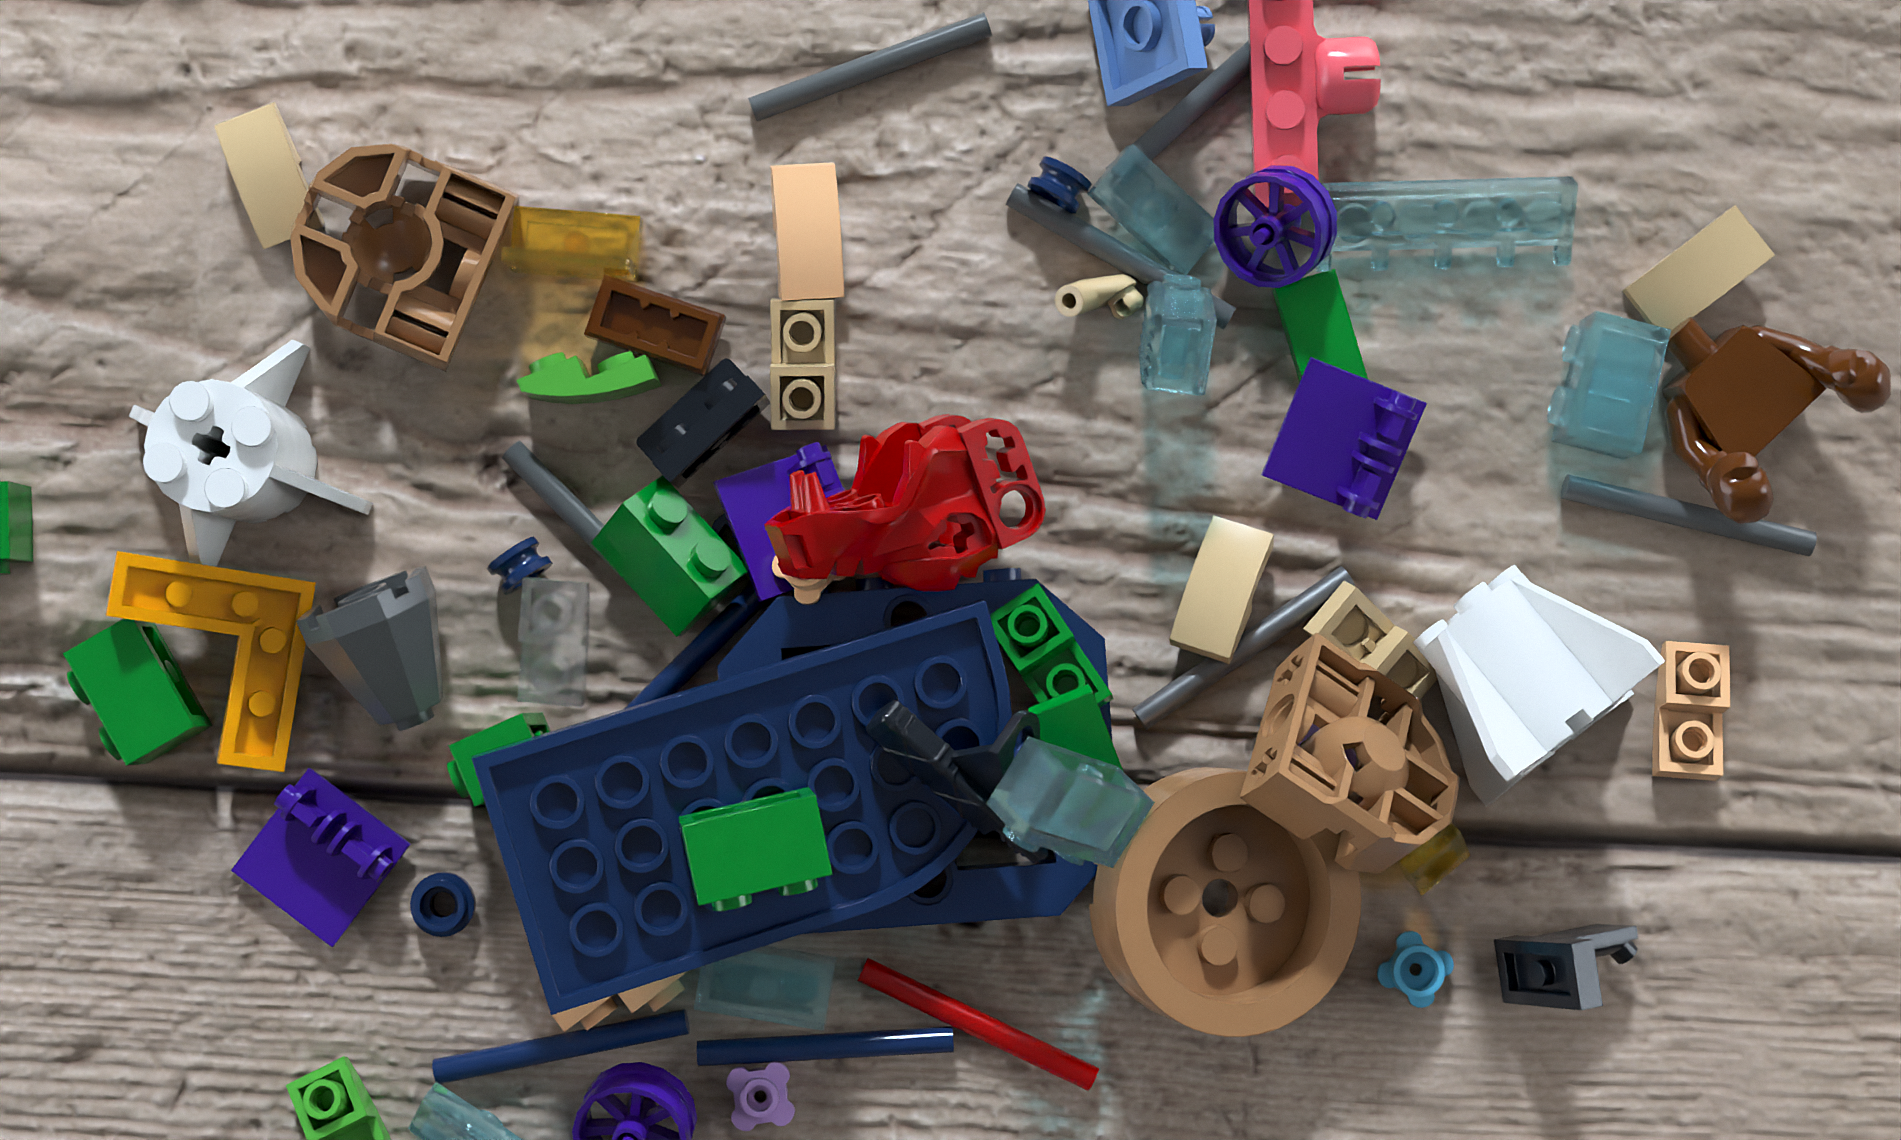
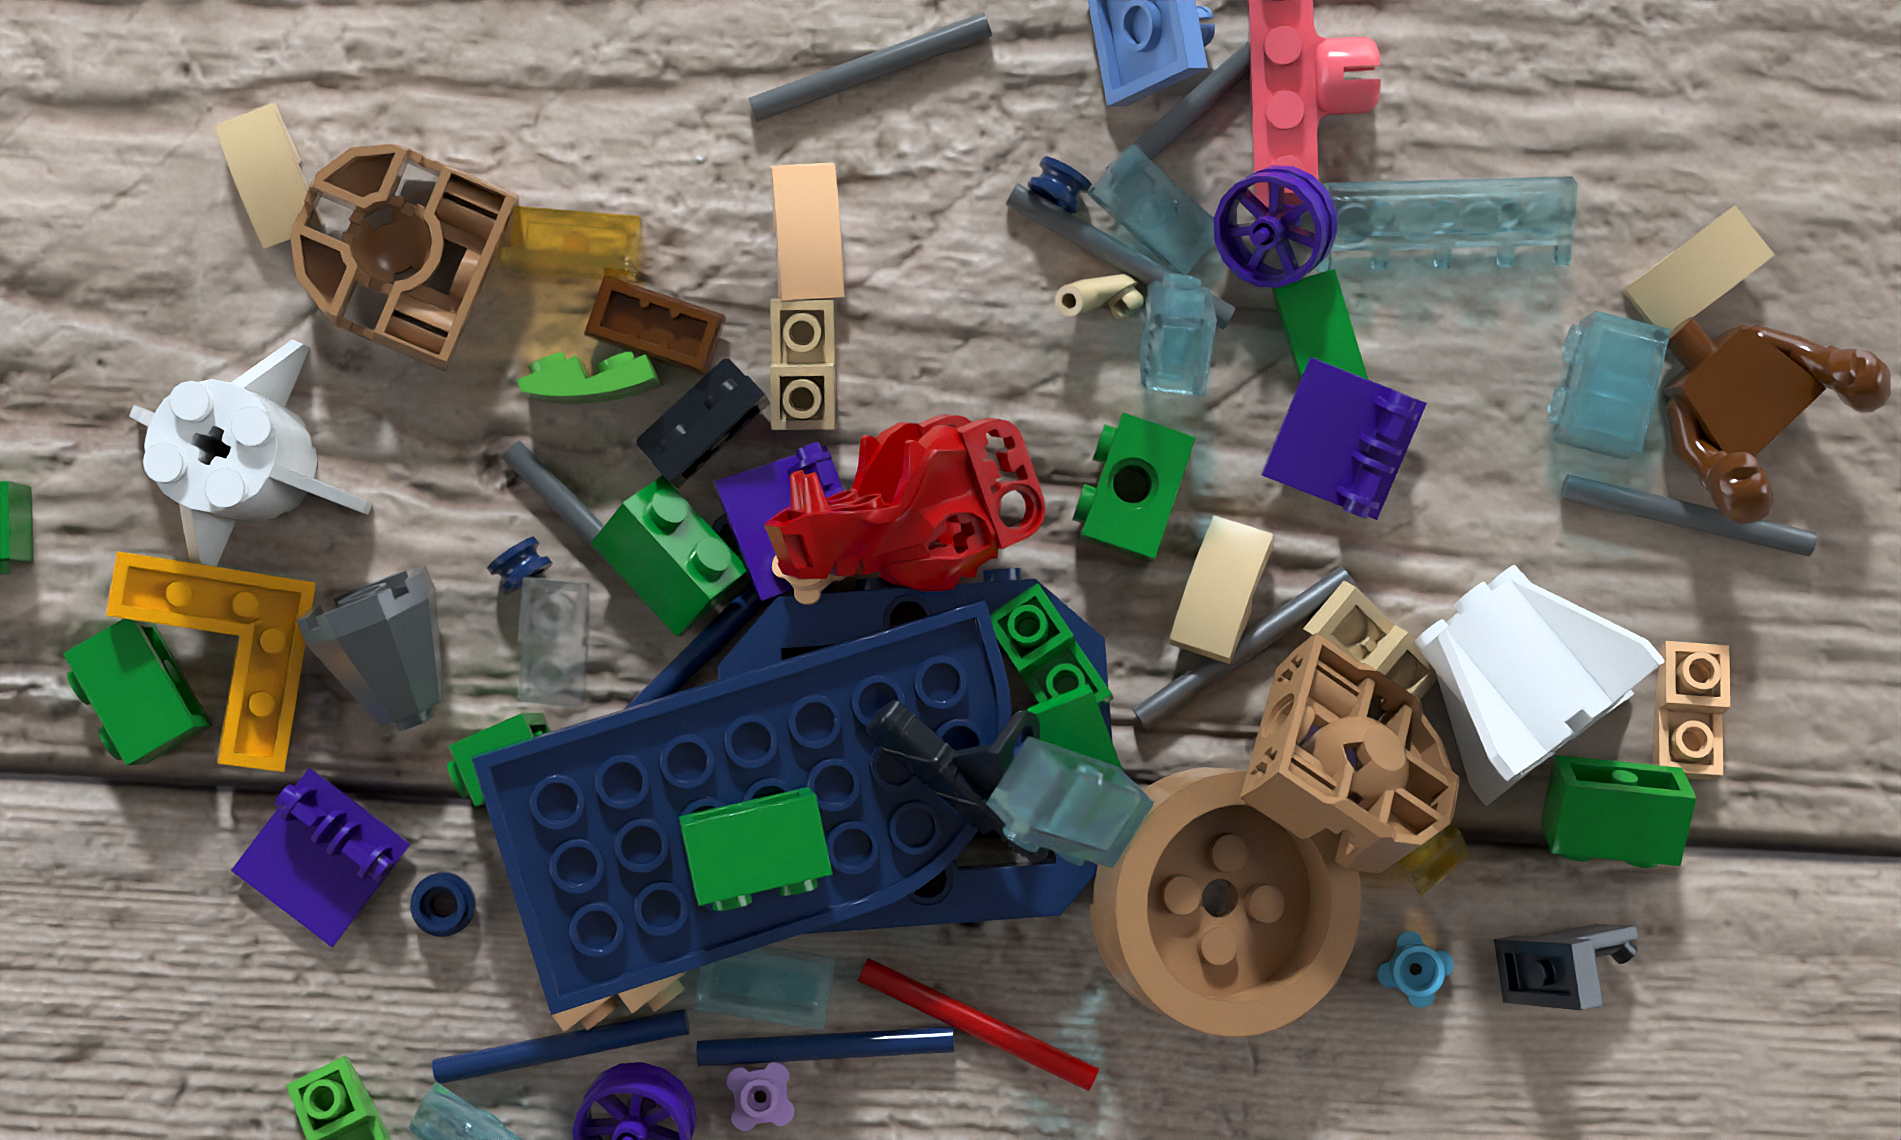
none -> green brick [1072,413,1196,562]
none -> green brick [1540,755,1697,868]

